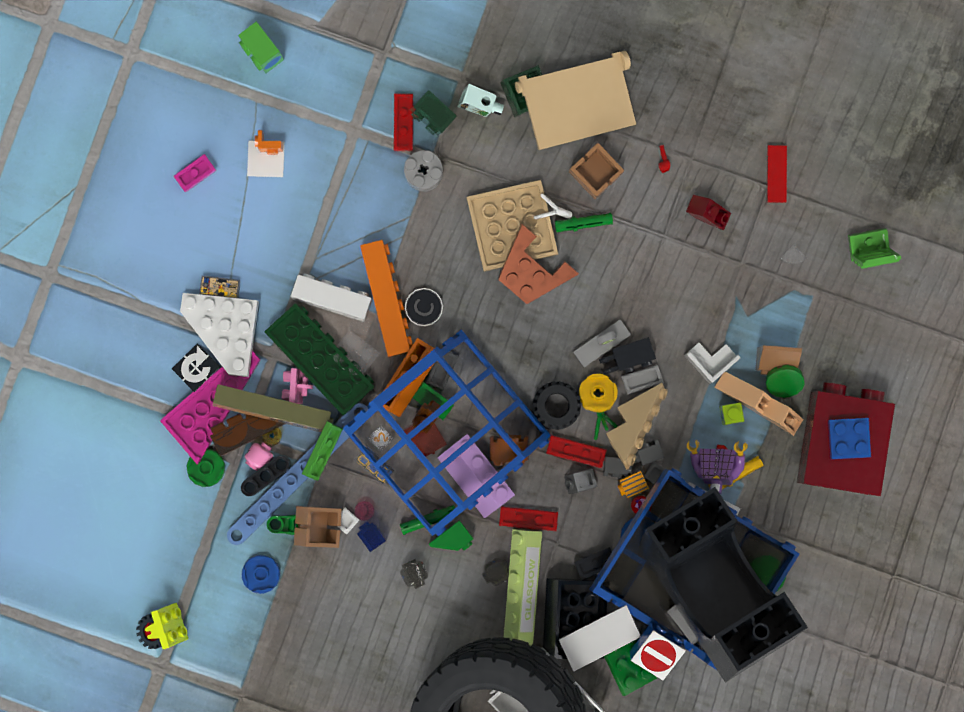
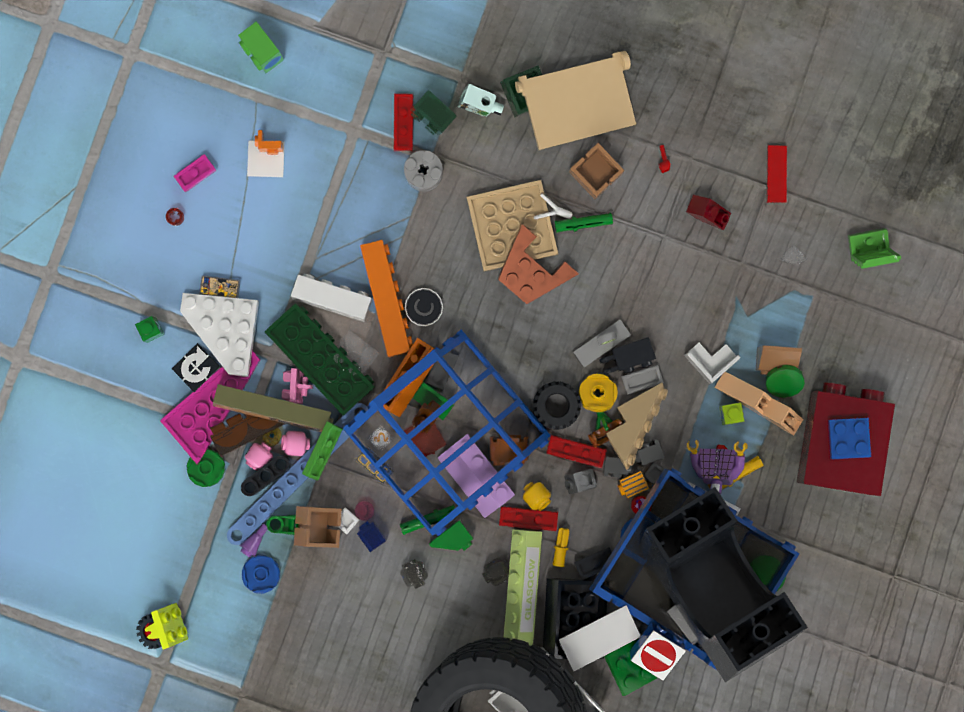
none -> green brick [135,316,165,343]
none -> clear red bush [166,208,184,226]
none -> medium lavender cone [239,524,268,558]
none -> bright pink head [281,431,310,456]
none -> yellow head [523,482,551,511]
none -> yellow axle [552,528,569,567]
none -> dark orange helmet [588,419,623,448]

